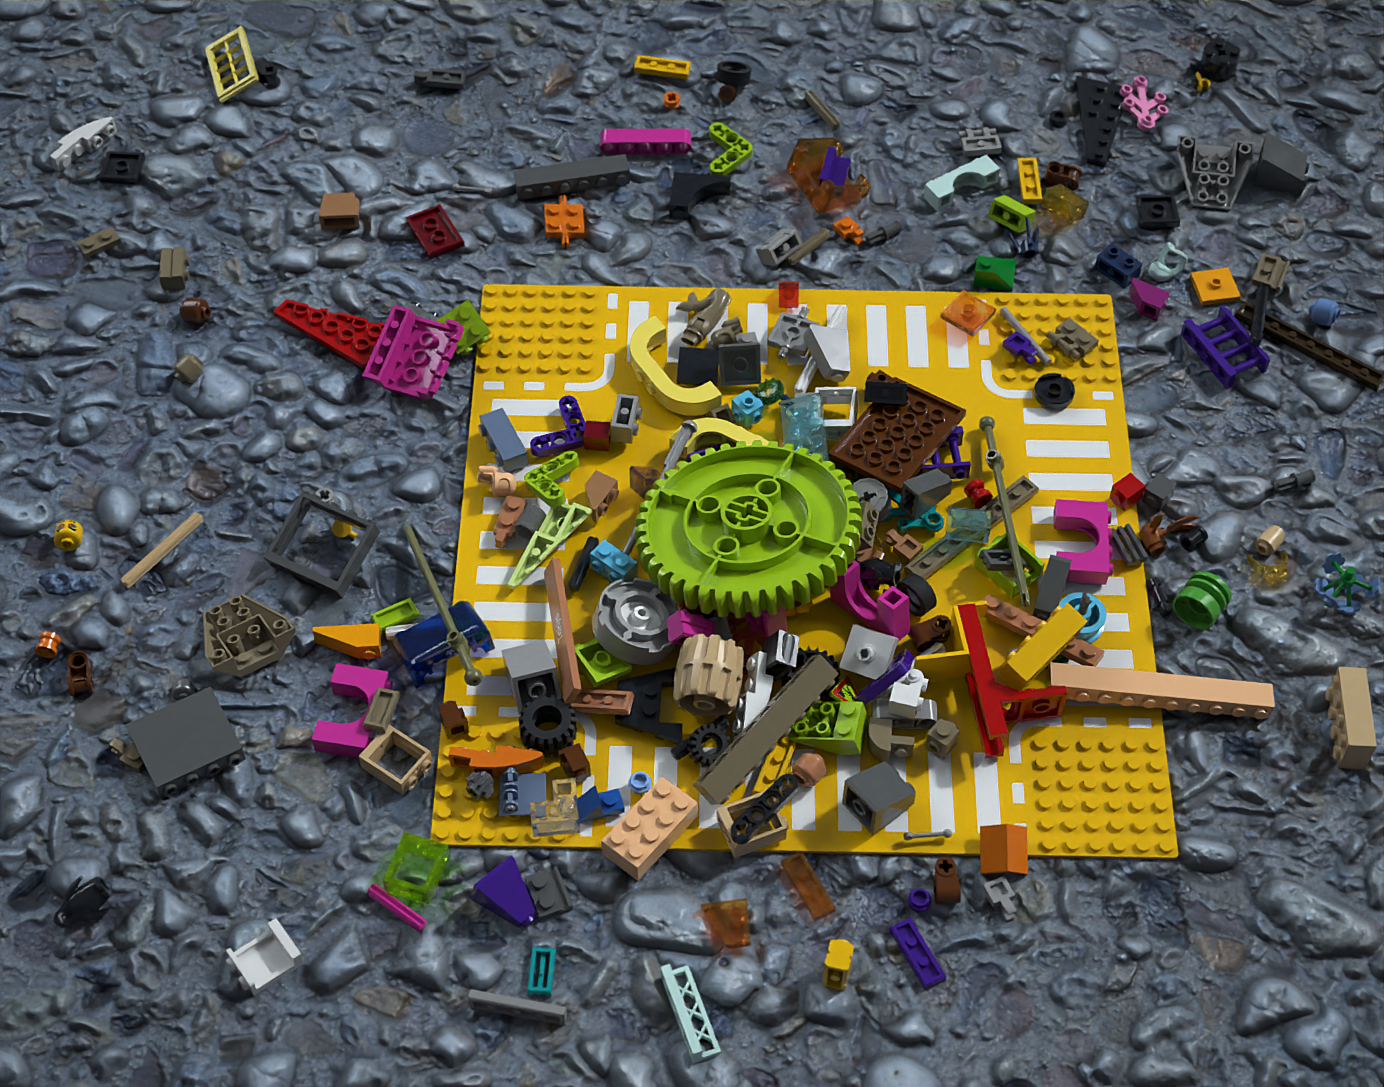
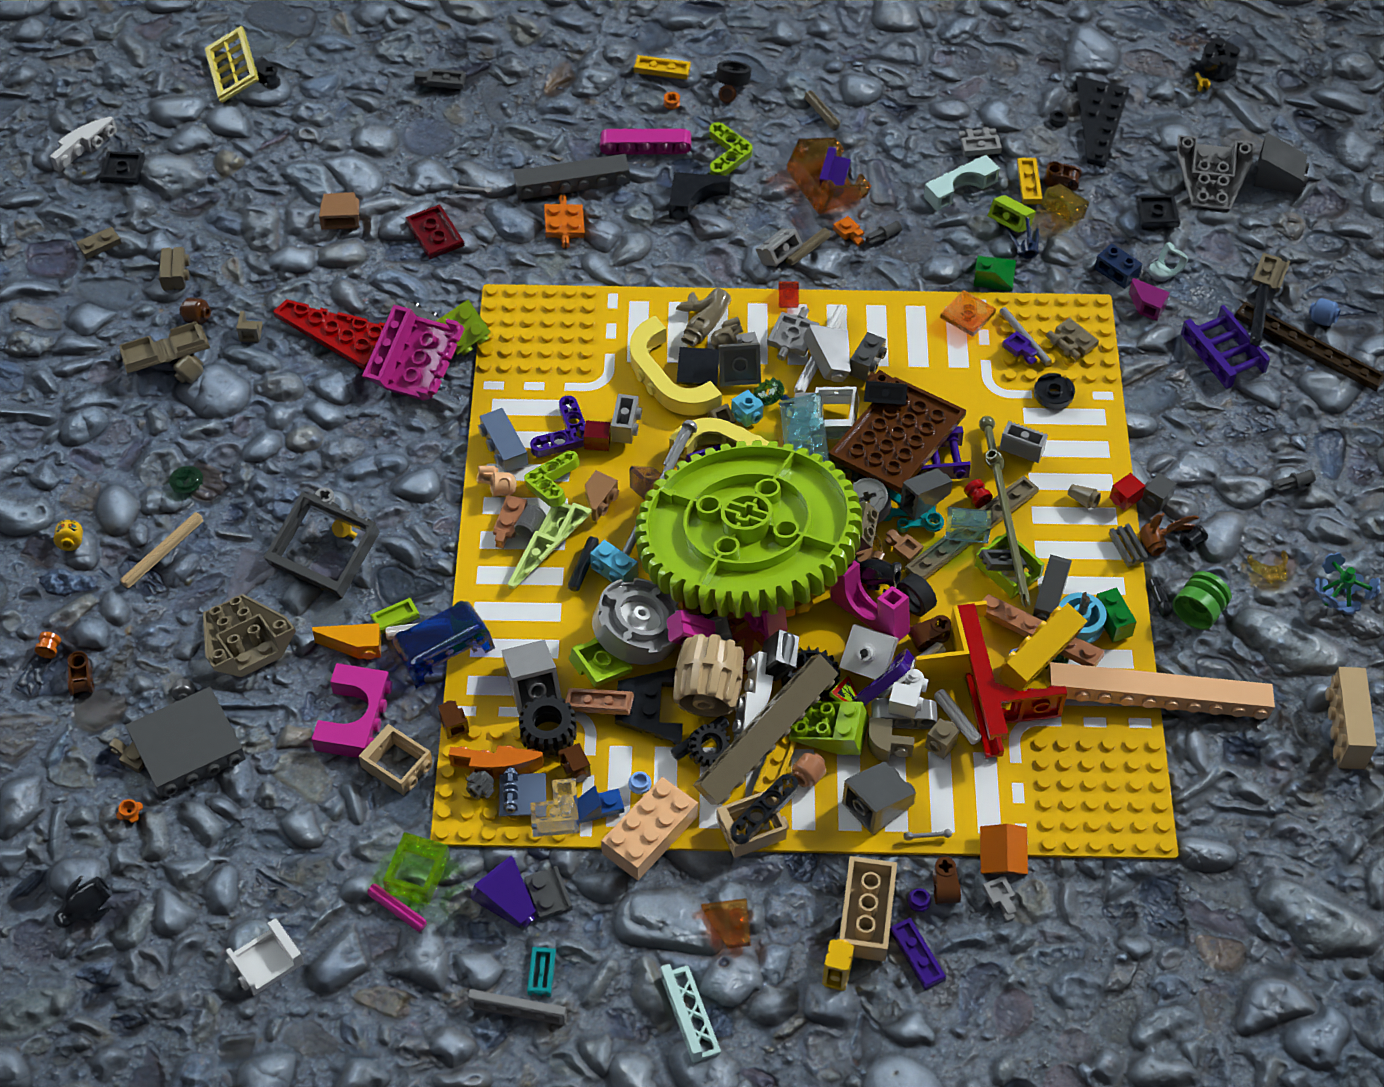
dark tan tile [363,687,400,733] -> none
olive bar [402,522,482,686] -> none
nougat tile [544,558,581,704] -> none
clear orange tile [781,851,836,921] -> none
dark pink arch [1053,499,1113,585] -> none
bright pink plant [1120,76,1168,132] -> none
light orange plate [1190,267,1241,306] -> none
tan brick [1255,525,1285,556] -> none
none -> orange plate [116,799,143,823]
none -> dark tan piece [119,322,210,373]
none -> clear green gear [169,466,204,495]
none -> dark tan panel [236,311,263,342]
none -> tan brick [839,856,897,962]
none -> dark grey brick [849,332,887,382]
none -> white axle [934,689,982,745]
none -> light grey brick [999,421,1048,463]
none -> dark tan cone [1068,484,1101,509]
none -> green brick [1096,587,1137,642]

